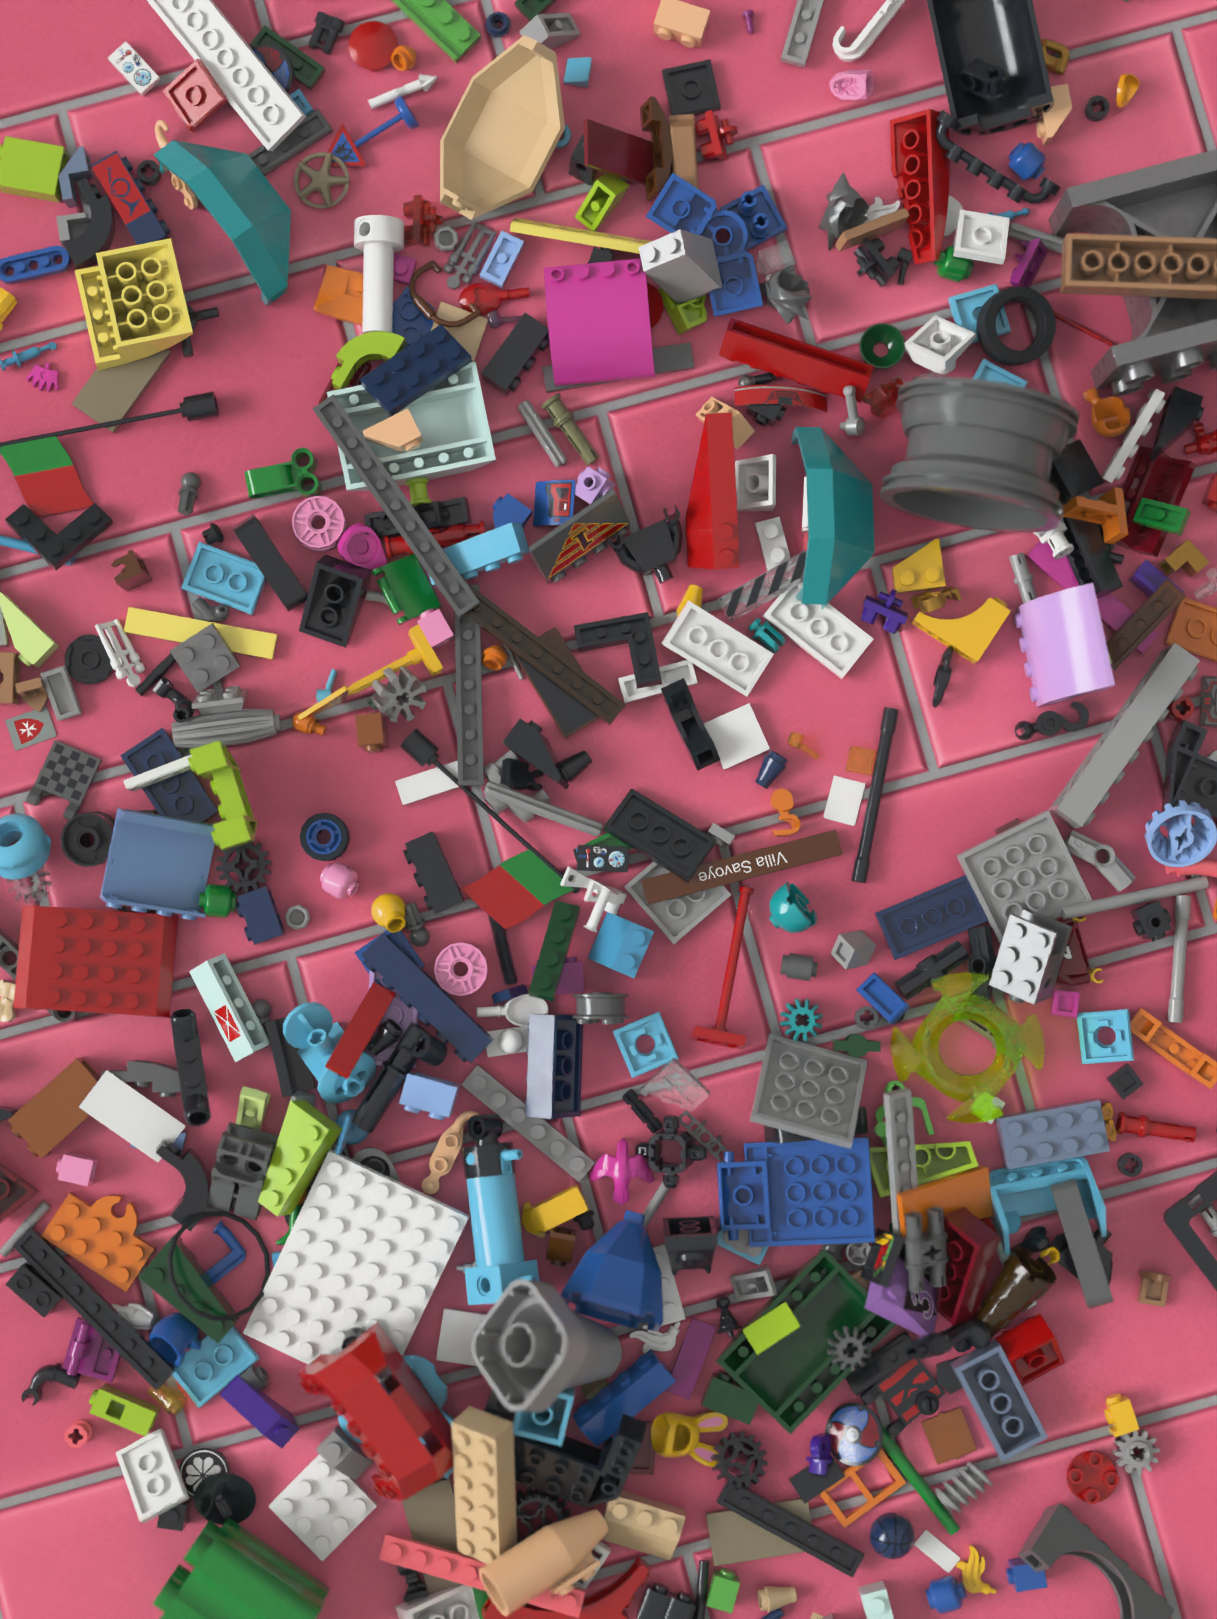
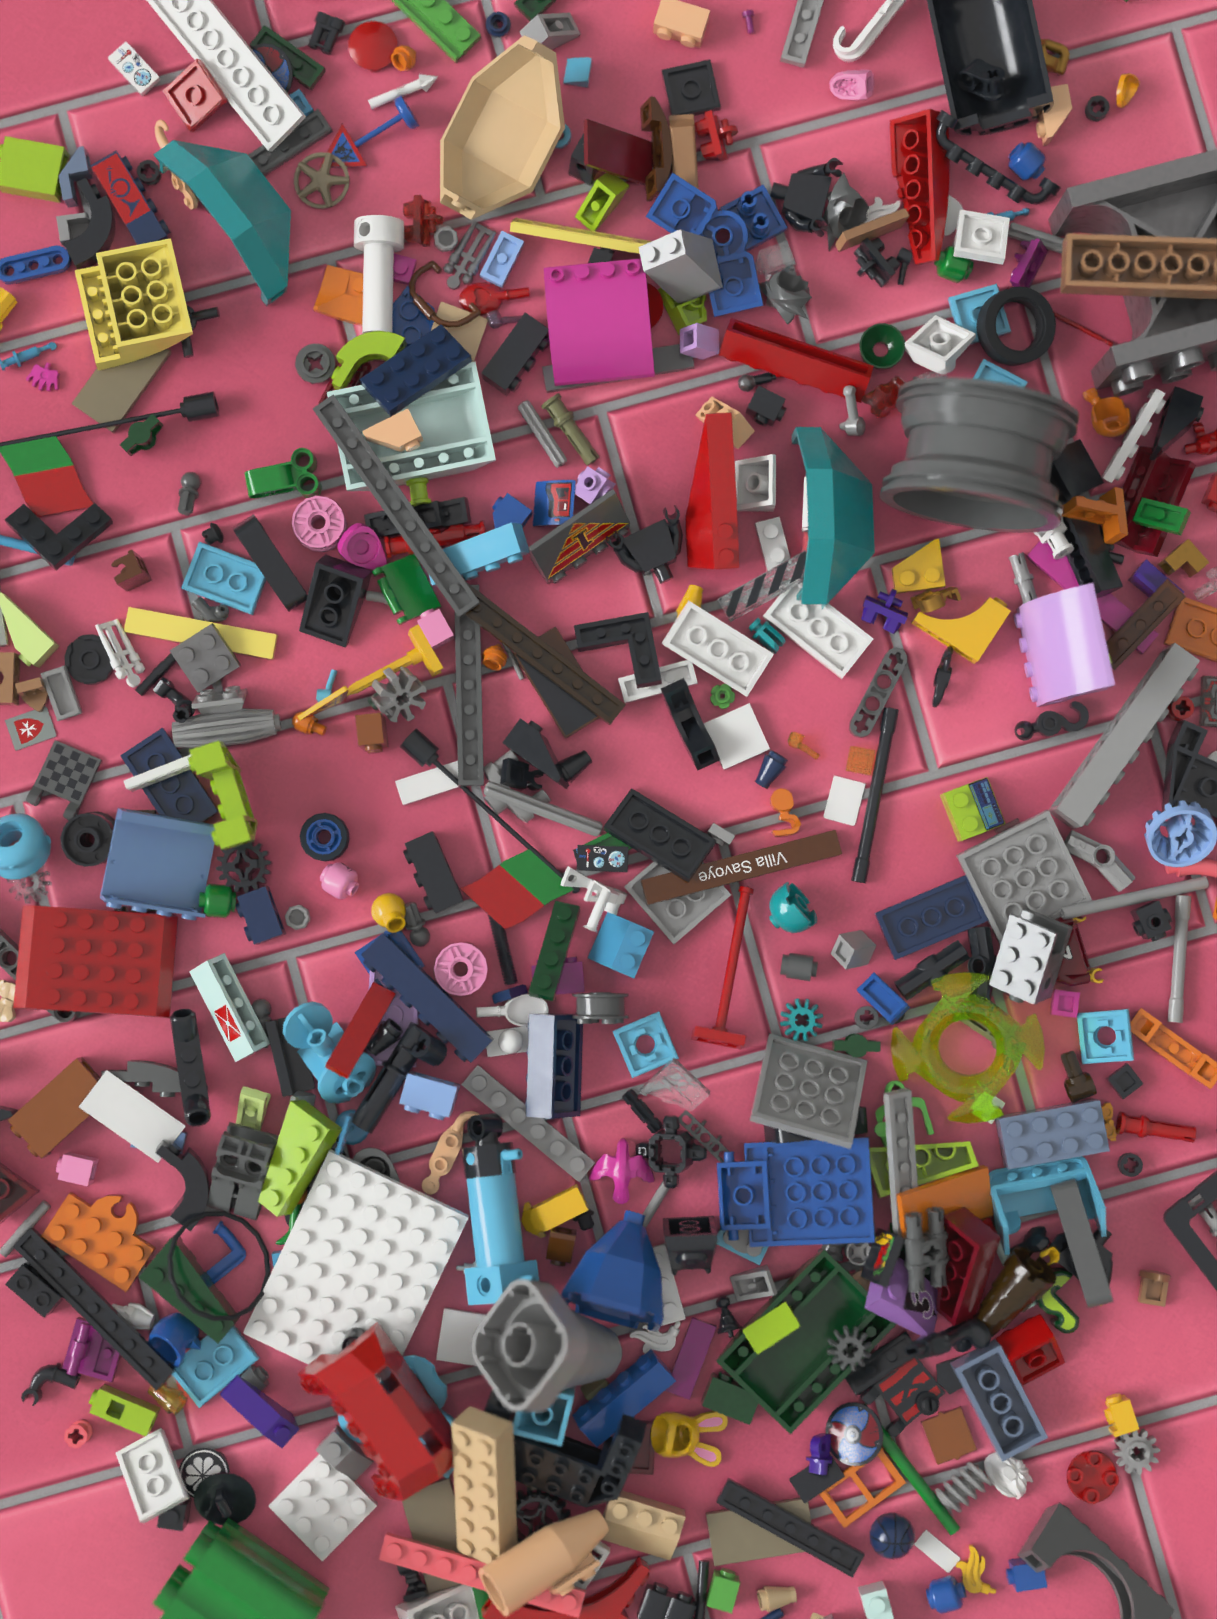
black gear [711,1431,768,1490] -> none
red sticker [734,385,828,412] -> none
none -> dark green piece [120,414,164,456]
none -> dark grey gear [295,344,336,384]
none -> lavender brick [680,323,719,360]
none -> bright green plate [710,684,735,709]
none -> black torso [770,158,843,237]
none -> dark grey beam [849,648,907,738]
none -> lime slope [940,777,1006,842]
none -> white hat [984,1452,1033,1499]
none -> animal [1036,1268,1080,1334]
none -> dark brown axle [1061,1051,1097,1103]

